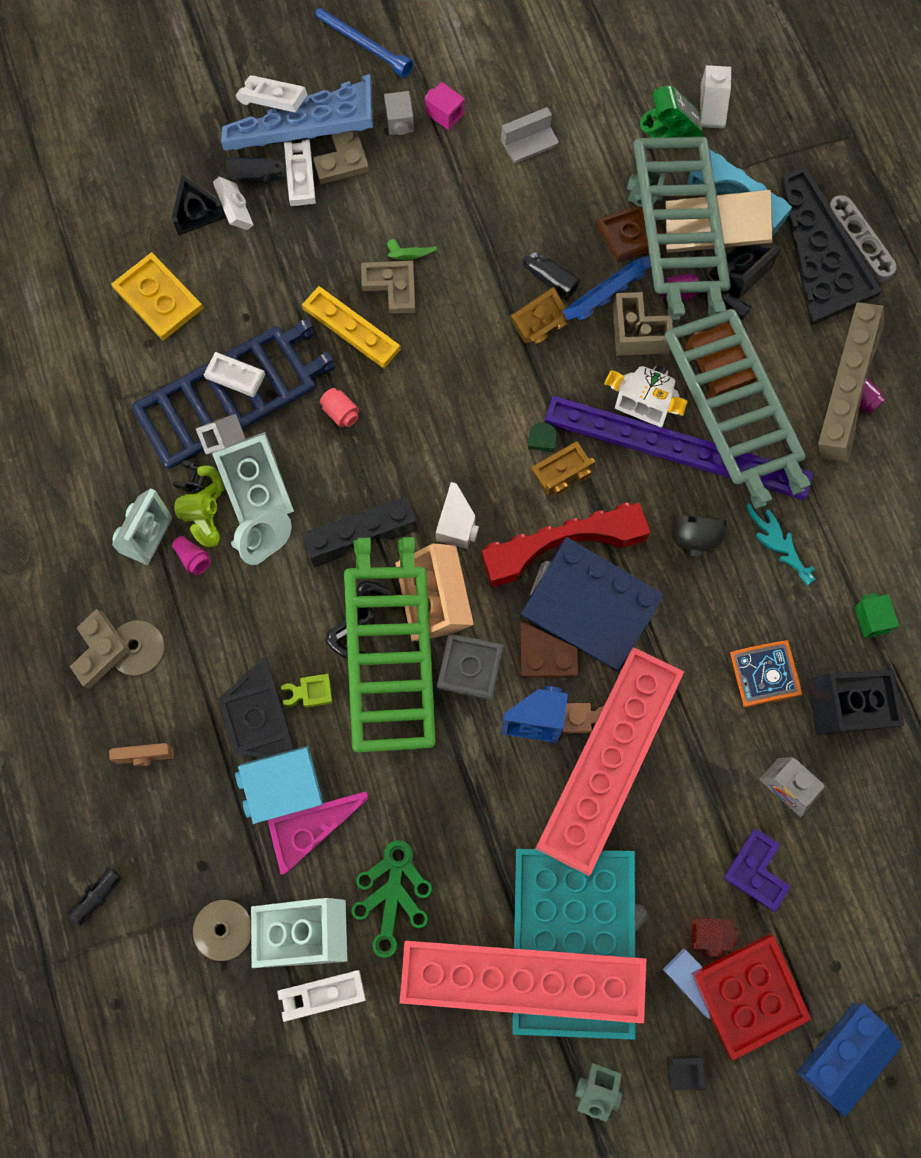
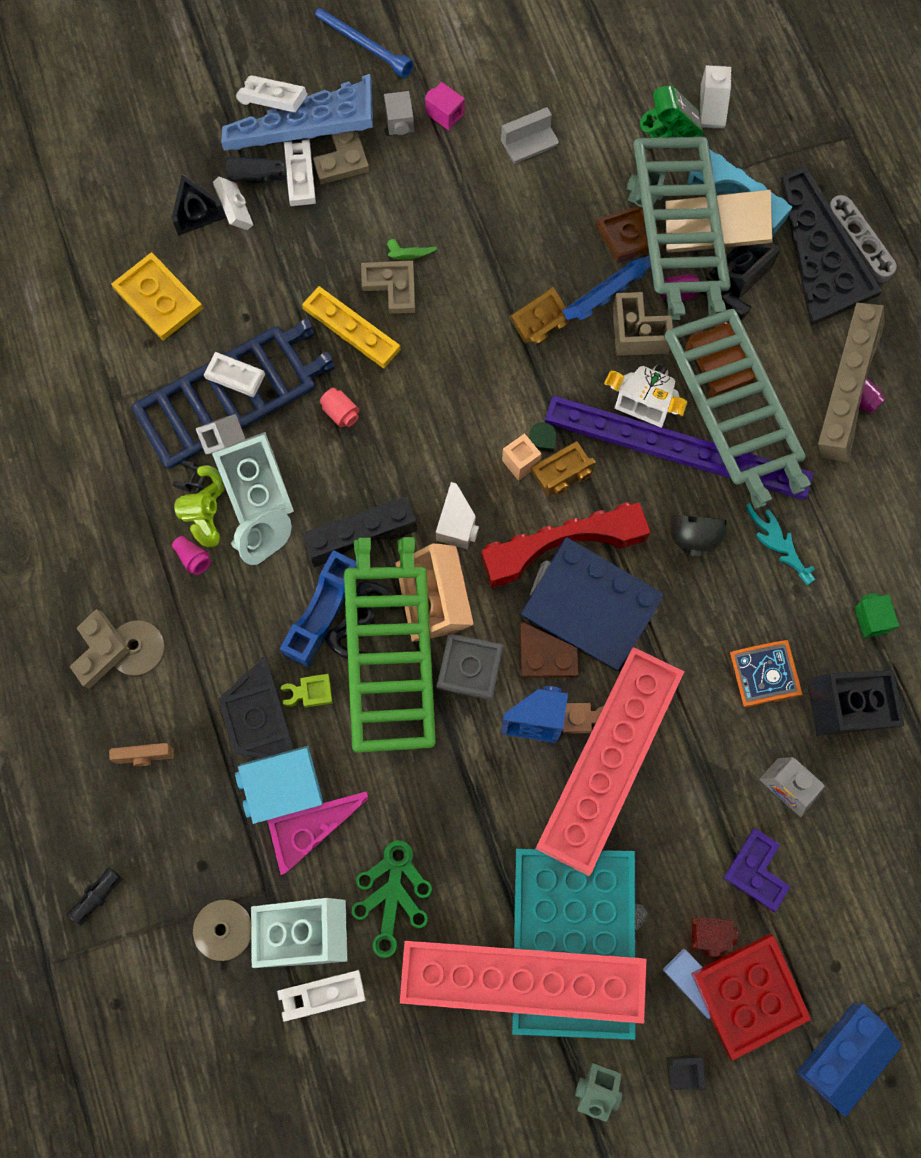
light aqua slope [112,488,173,565] -> none
black piece [522,252,581,299] -> none
none -> blue arch [280,550,356,668]
none -> light nougat panel [502,433,541,481]

